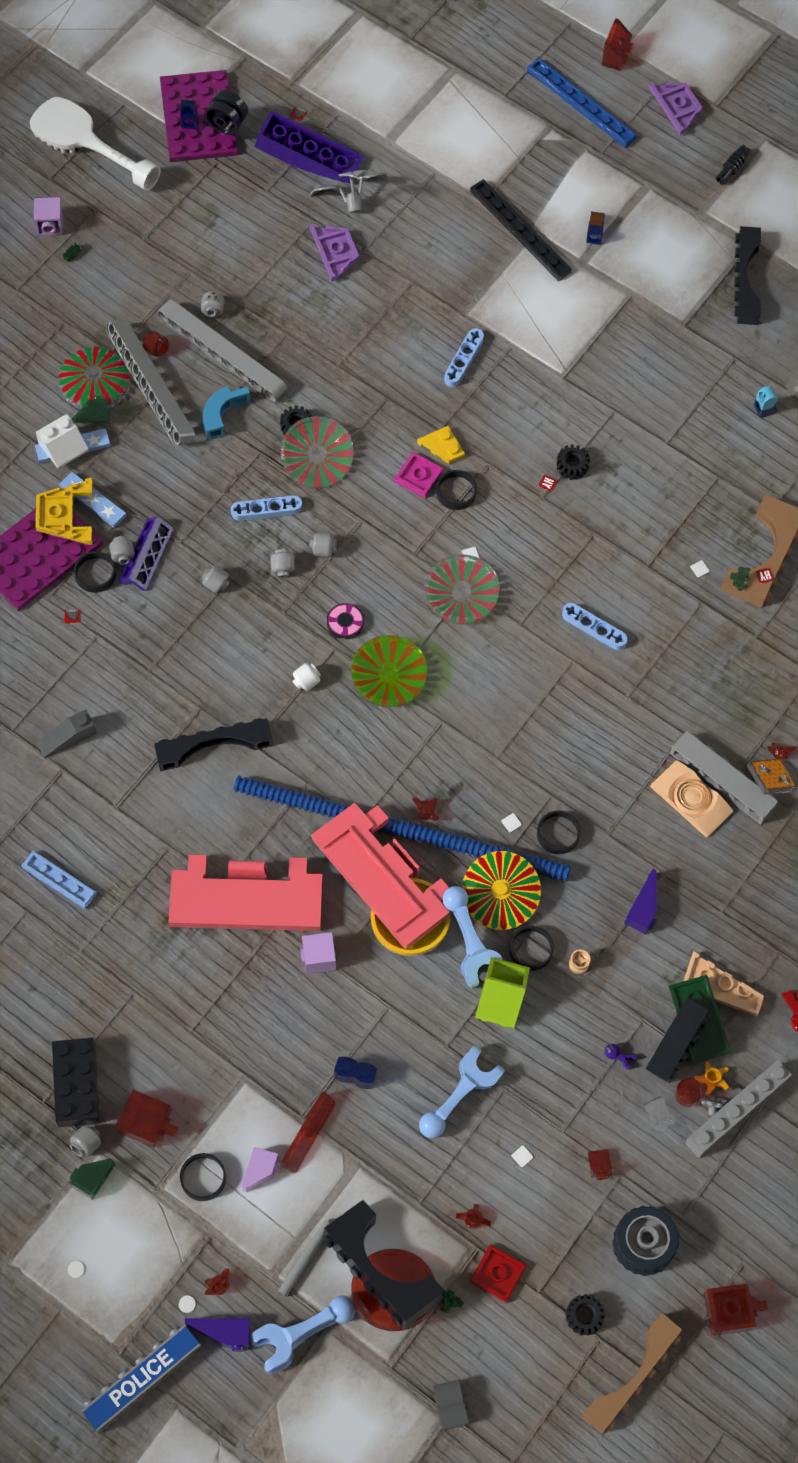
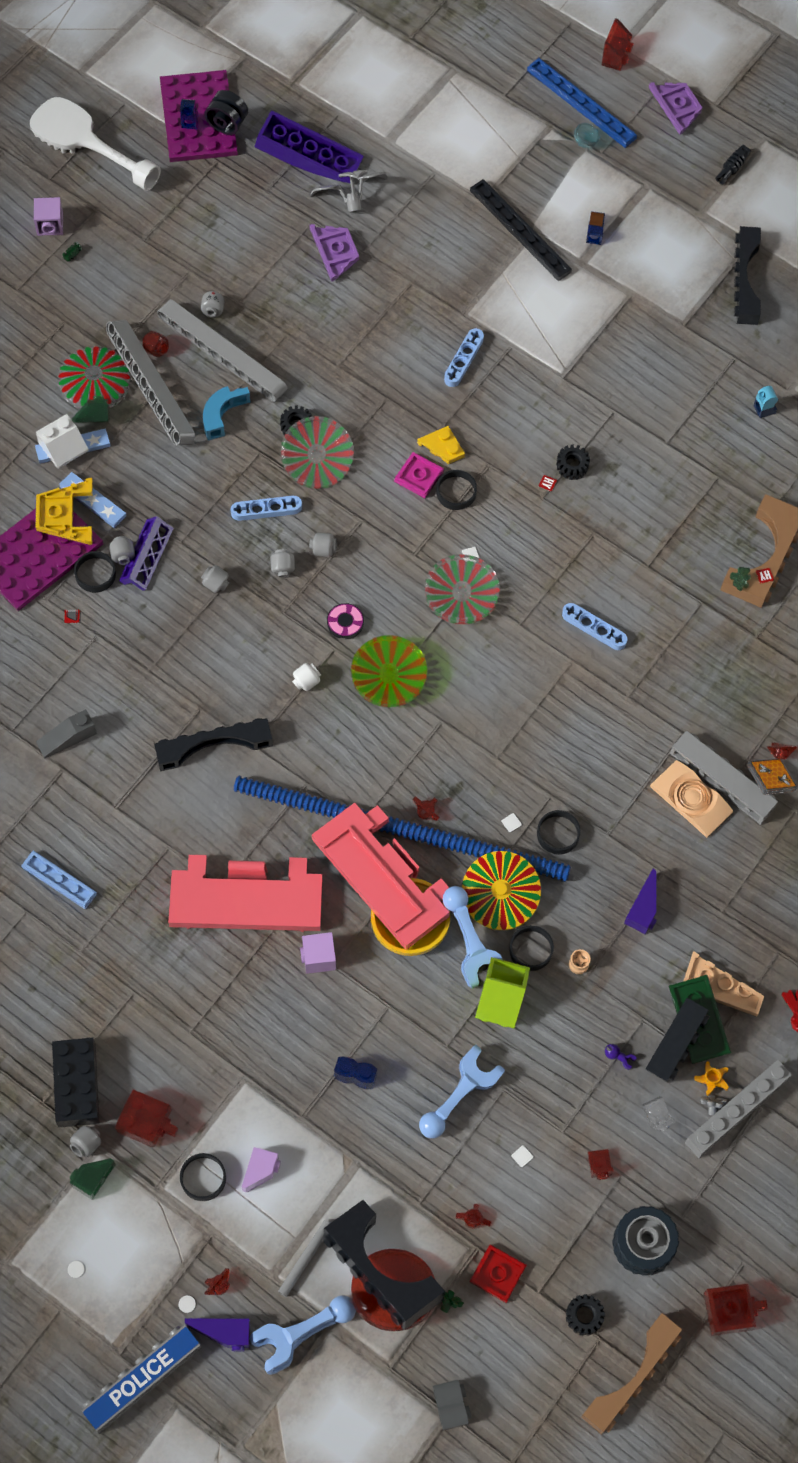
clear red slope [281,1091,336,1173] -> none
sticker [289,107,307,121] -> none
clear red head [675,1078,703,1107] -> none
white sticker [690,560,710,577] -> none
none -> clear light blue hair [574,123,600,148]

